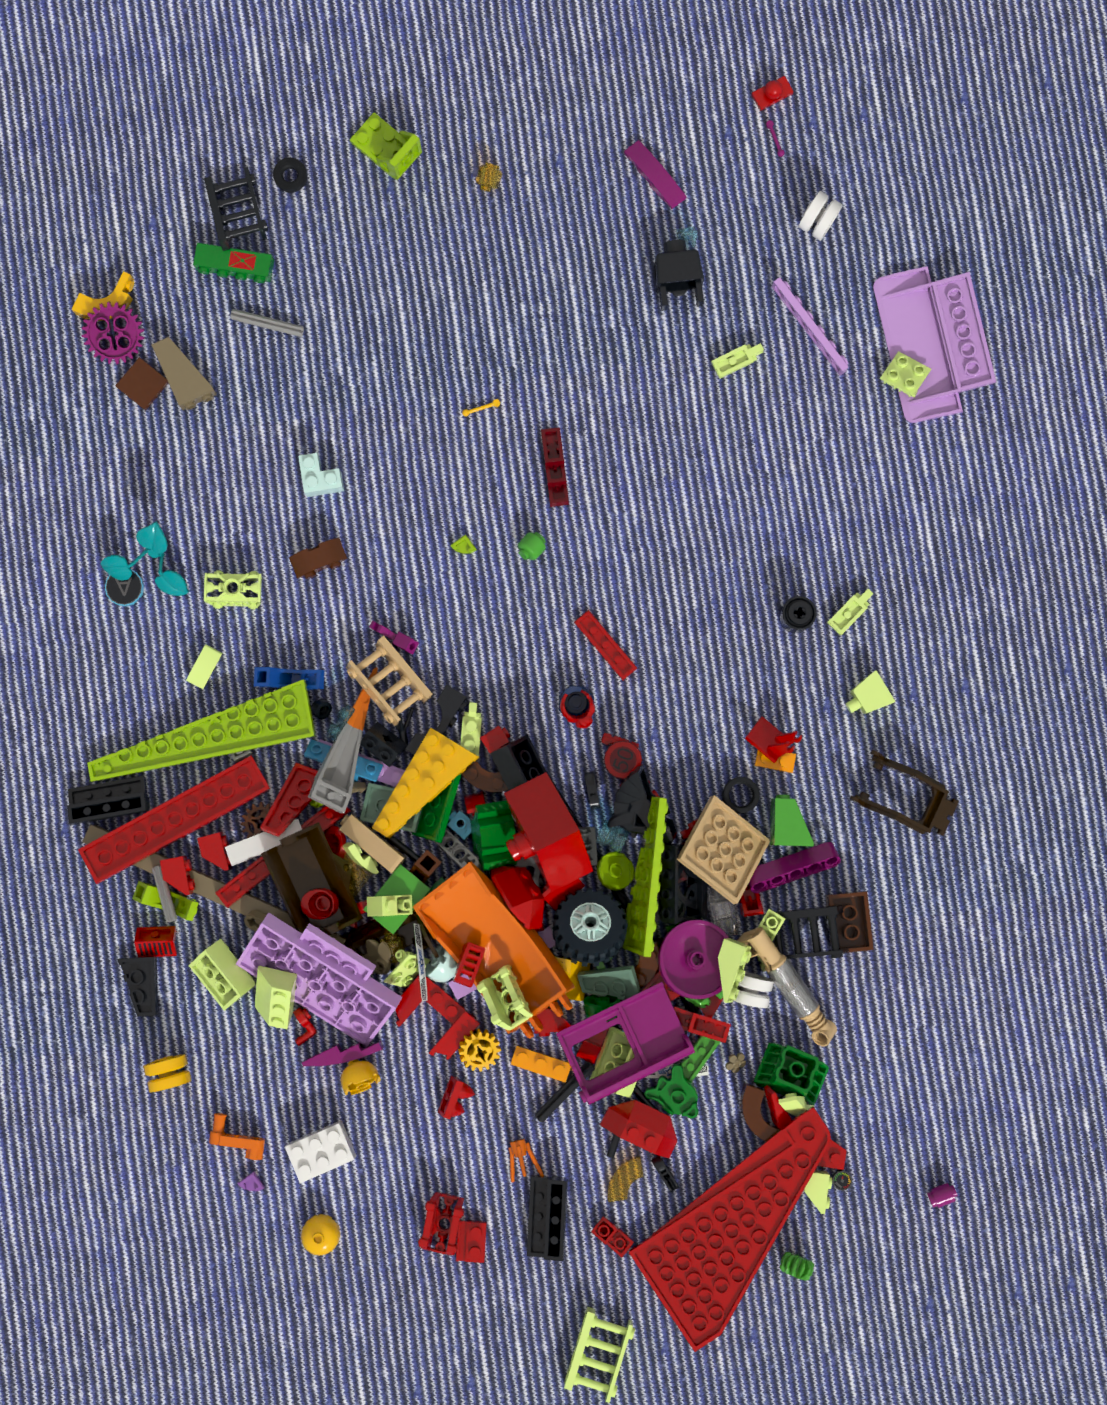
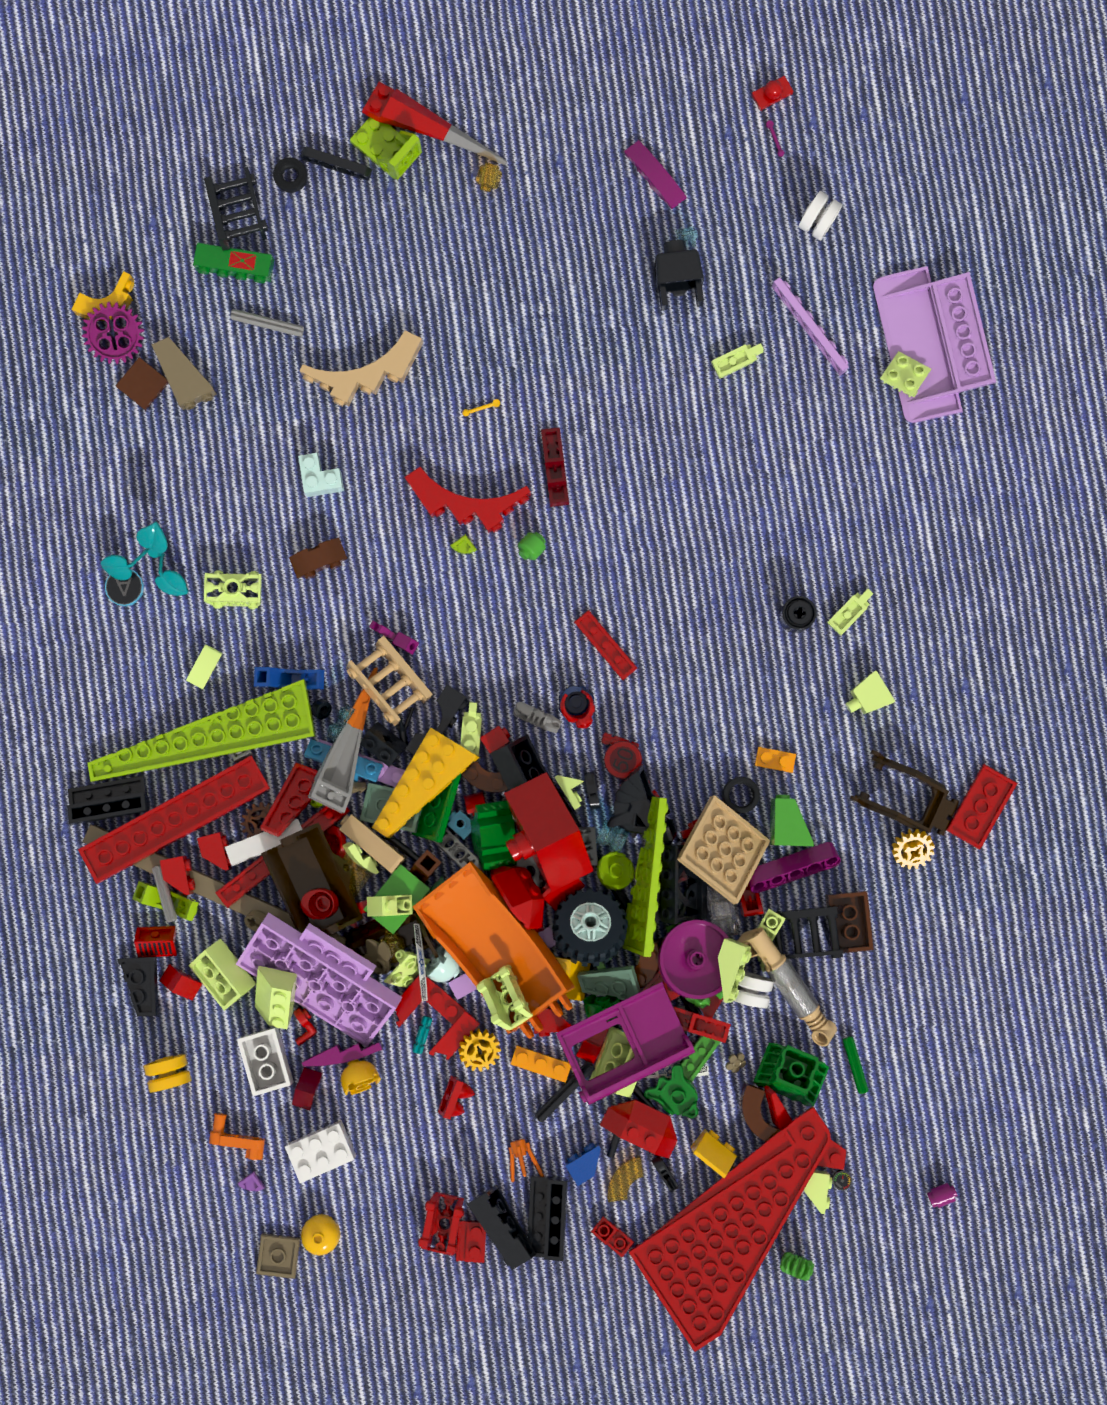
red slope [453,942,485,988] -> none
yellowish green fence [564,1307,635,1403] -> none
red plate [745,716,802,763] -> none
yellowish green slope [778,1093,814,1116] -> none
none -> red slope [160,964,202,1001]
none -> white brick [237,1027,294,1096]
none -> dark tan tile [256,1233,301,1279]
none -> dark red slope [292,1067,323,1111]
none -> tan arch [299,330,423,407]
none -> black beam [300,147,372,180]
none -> red plate [362,81,507,165]
none -> red arch [405,467,531,533]
none -> teal axle [412,1016,432,1054]
none -> black wedge [467,1185,536,1270]
none -> light grey hinge [513,702,562,733]
none -> yellowish green slope [554,775,584,810]
none -> blue slope [565,1142,601,1186]
none -> yellow slope [691,1129,737,1178]
none -> green axle [843,1036,869,1094]
none -> yellow gear [892,829,935,869]
none -> red tile [946,764,1018,850]

